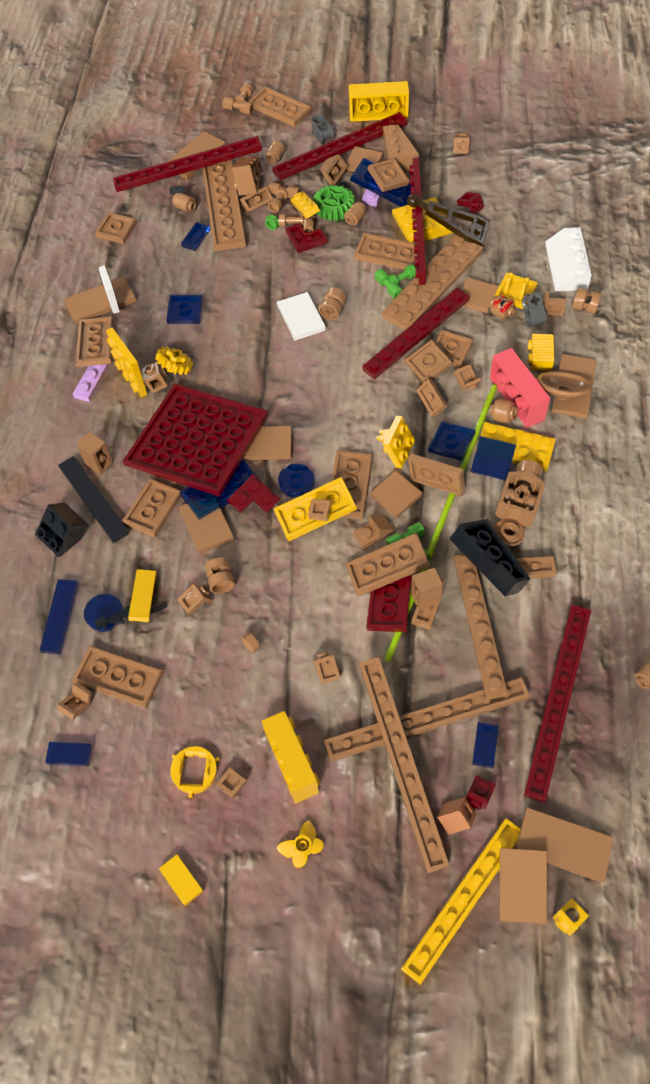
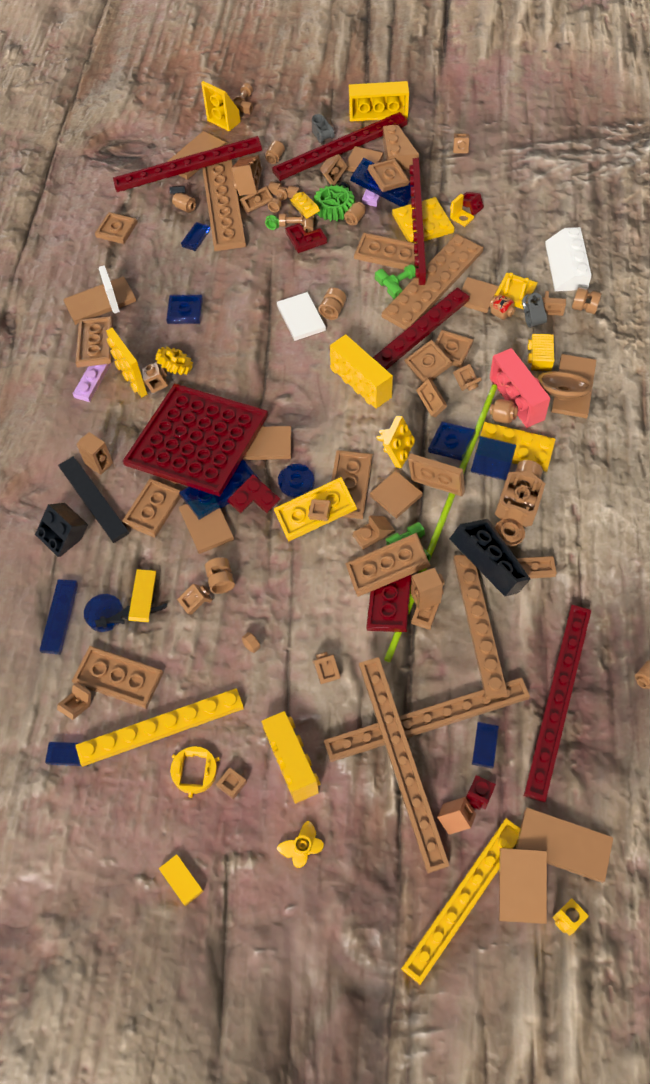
medium nougat tile [249,86,312,127] -> none
dark brown plate [407,194,490,246] -> none
none -> yellow plate [75,688,244,767]
none -> yellow slope [201,81,240,132]
none -> yellow brick [330,334,393,409]
none -> yellow bracket [450,194,474,227]

